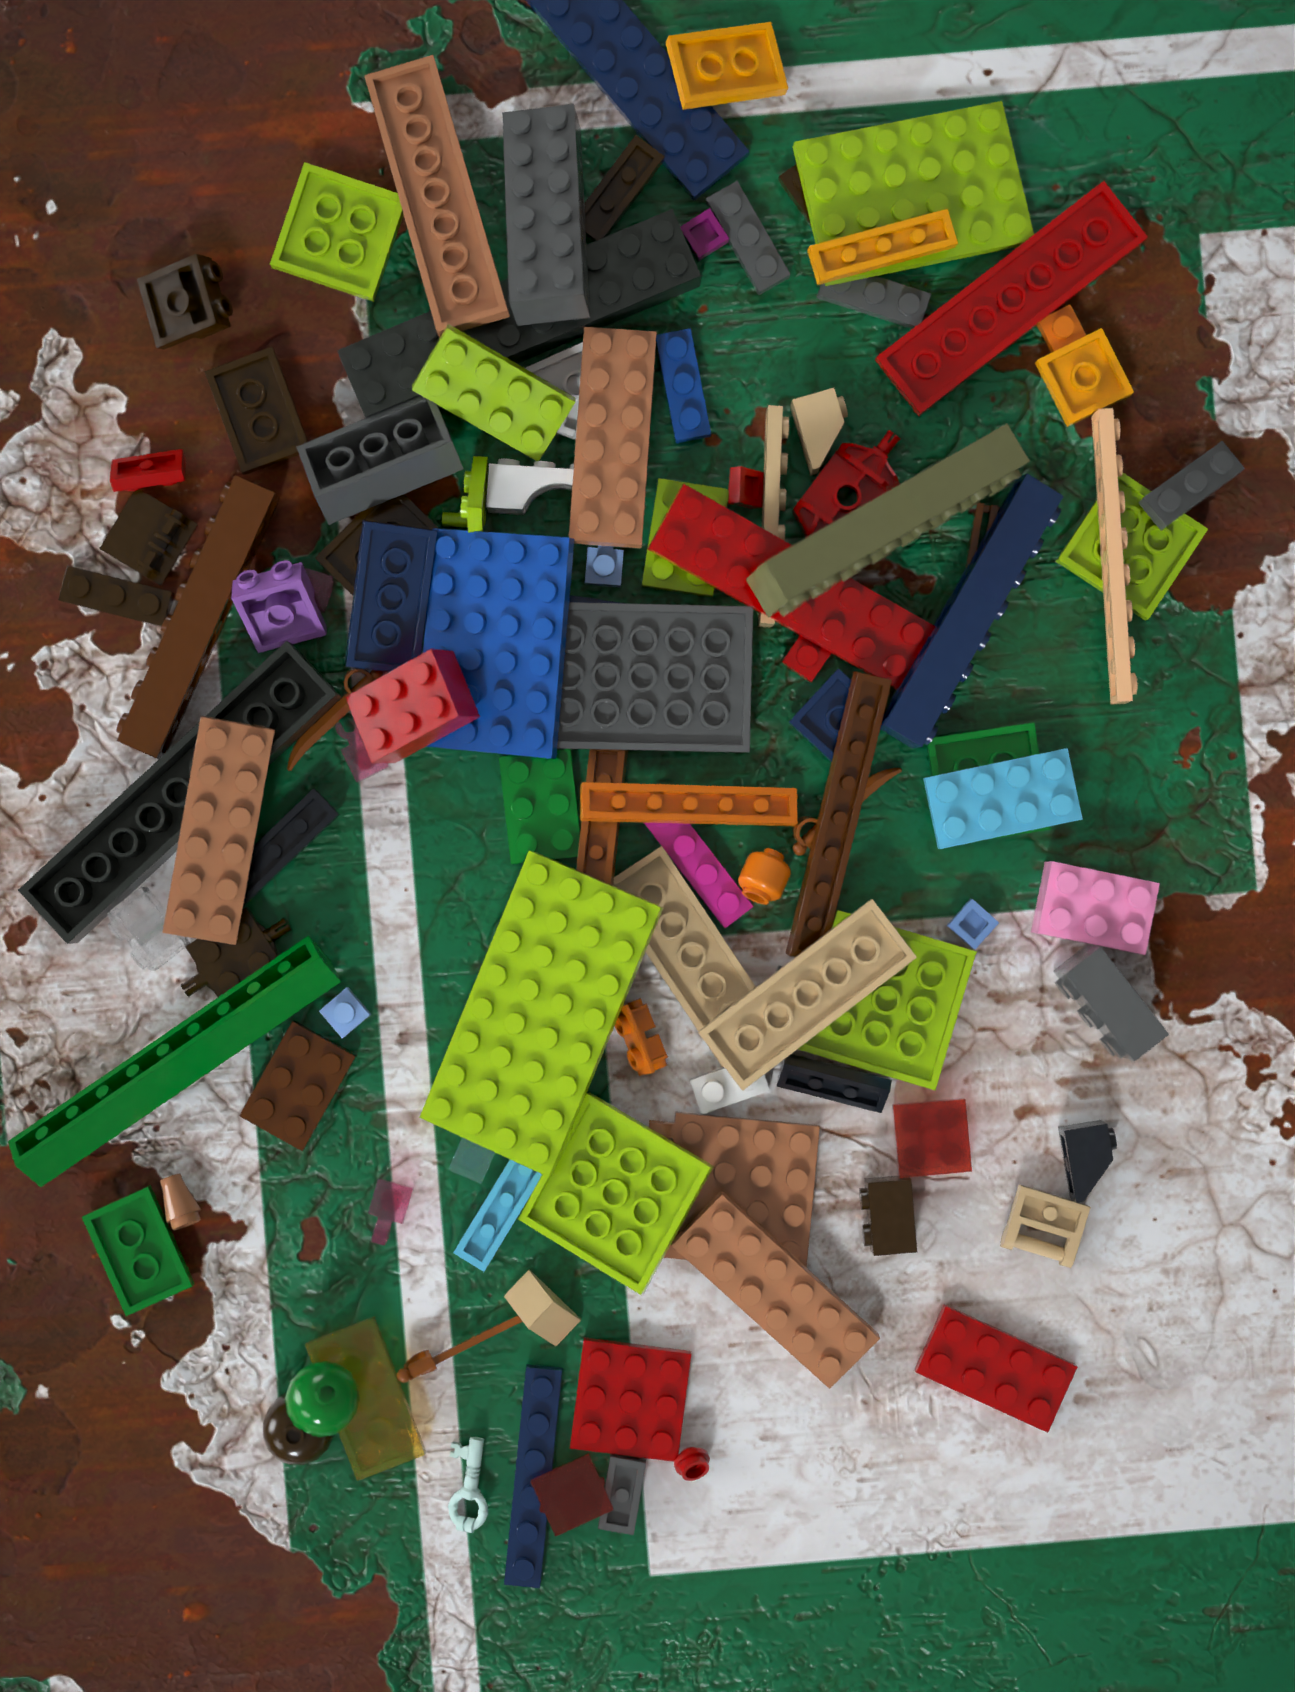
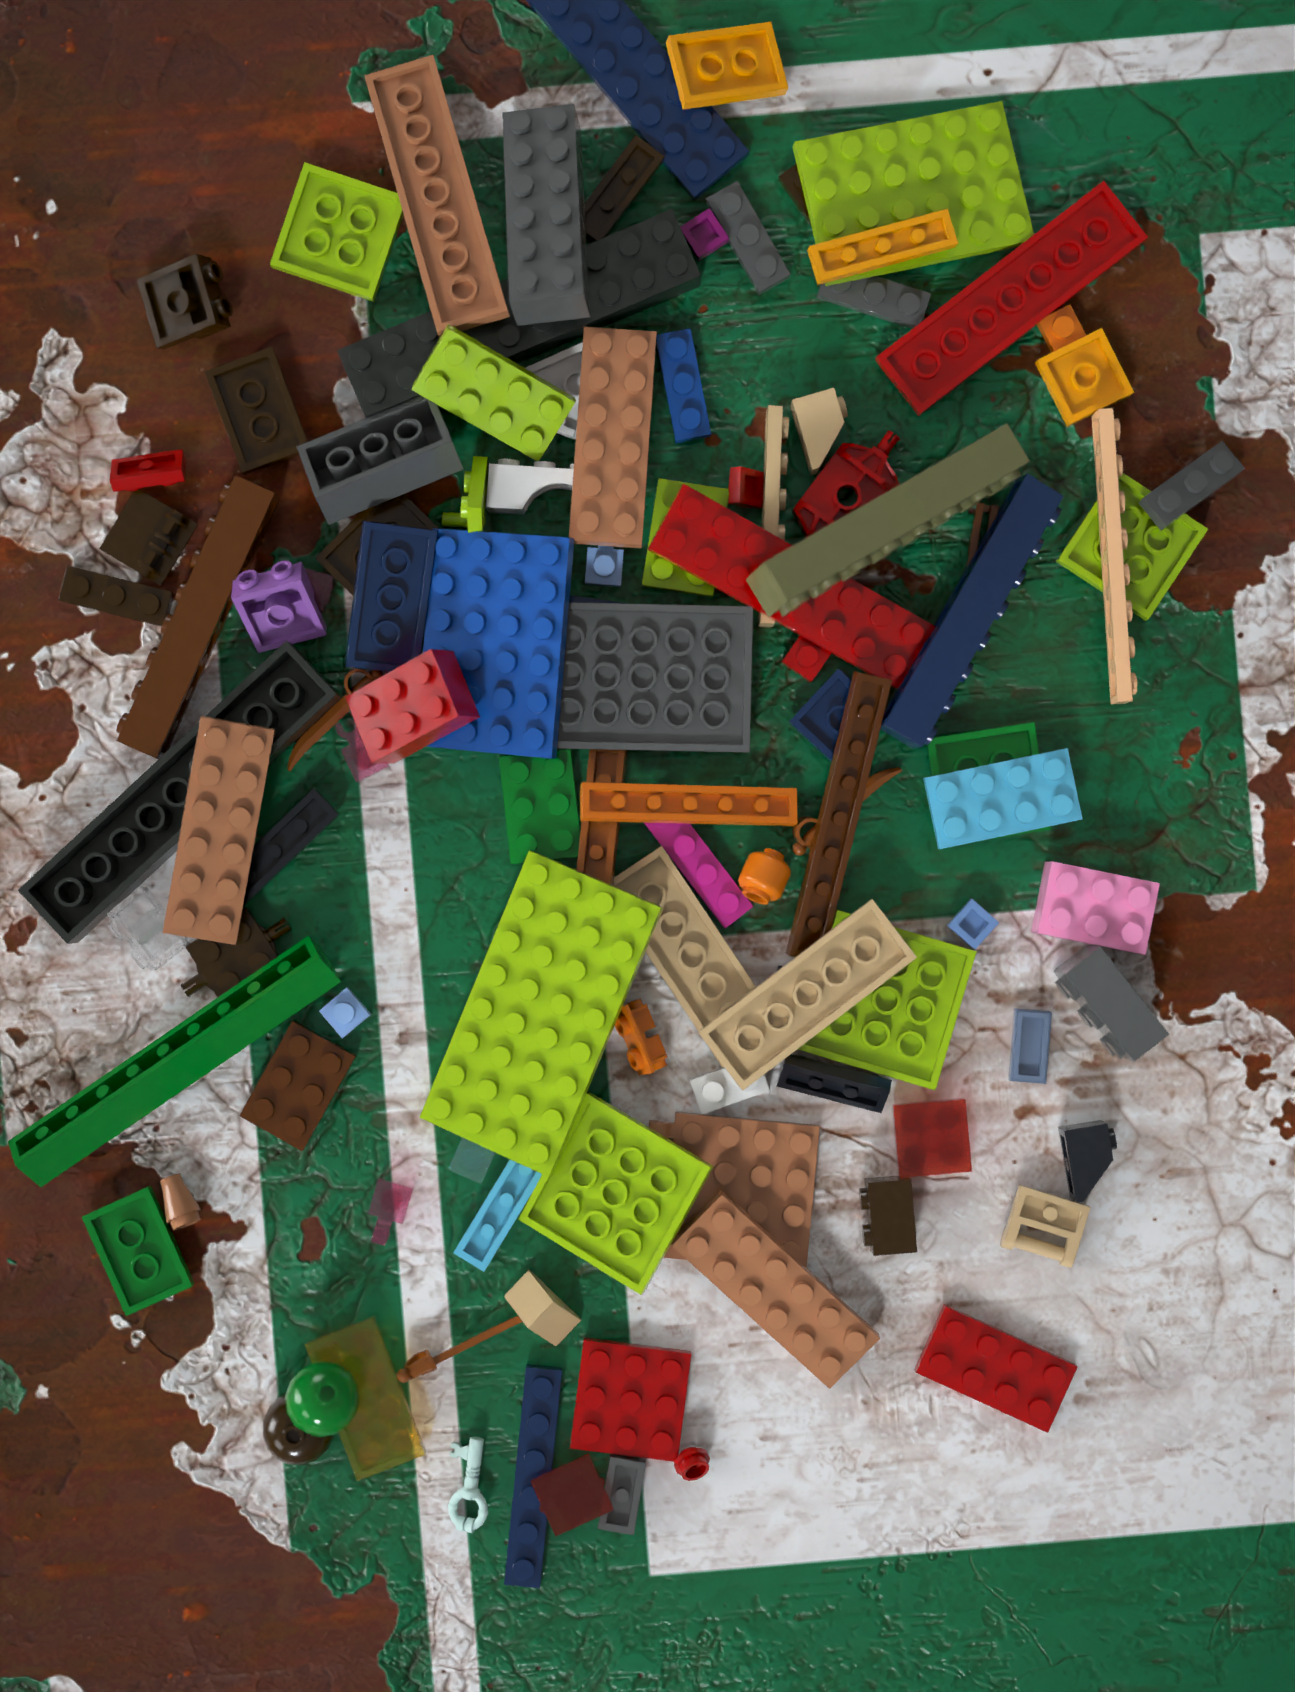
none -> sand blue tile [1008,1008,1052,1084]

